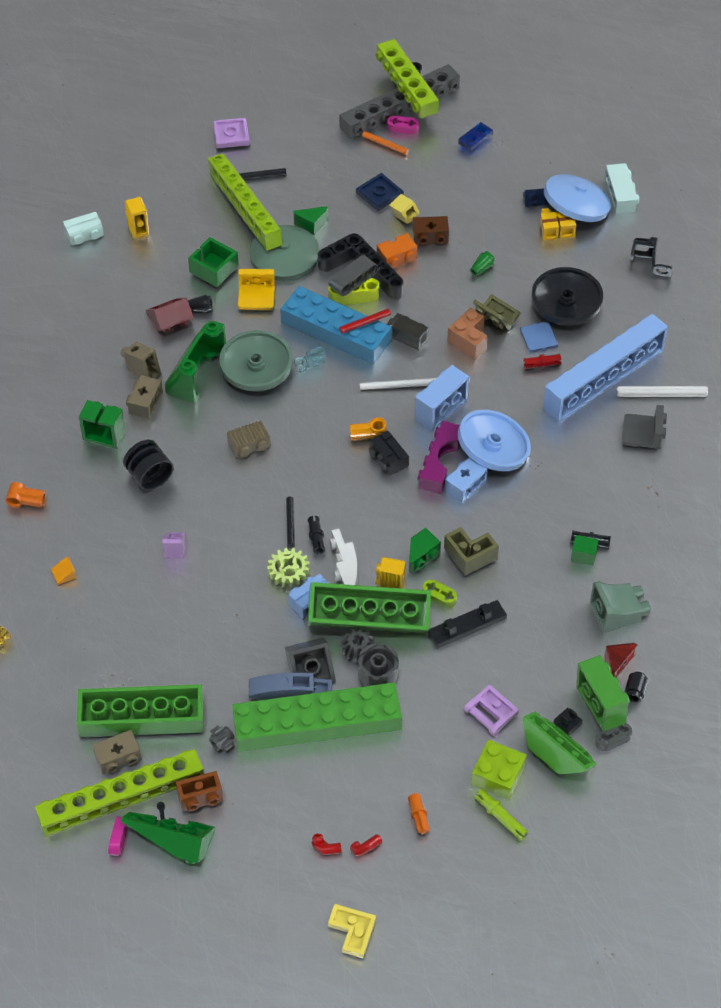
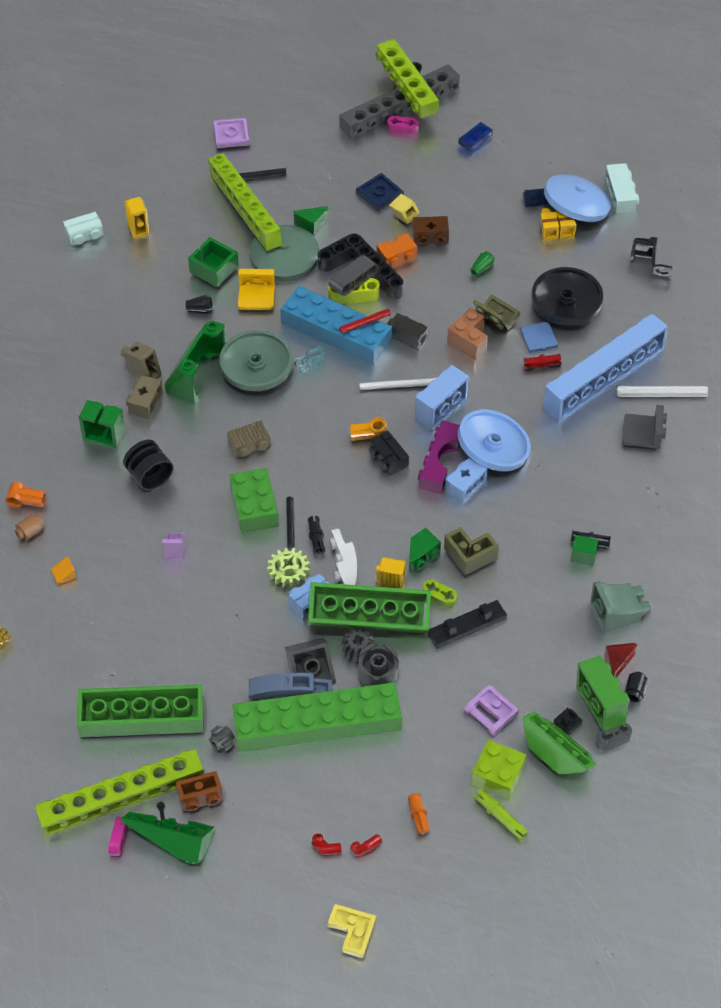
dark tan brick [92,730,142,775] -> none
slope [146,298,194,333] -> none
orange bar [362,131,409,155] -> none
none -> medium nougat brick [14,514,45,541]
none -> bright green brick [229,468,279,533]

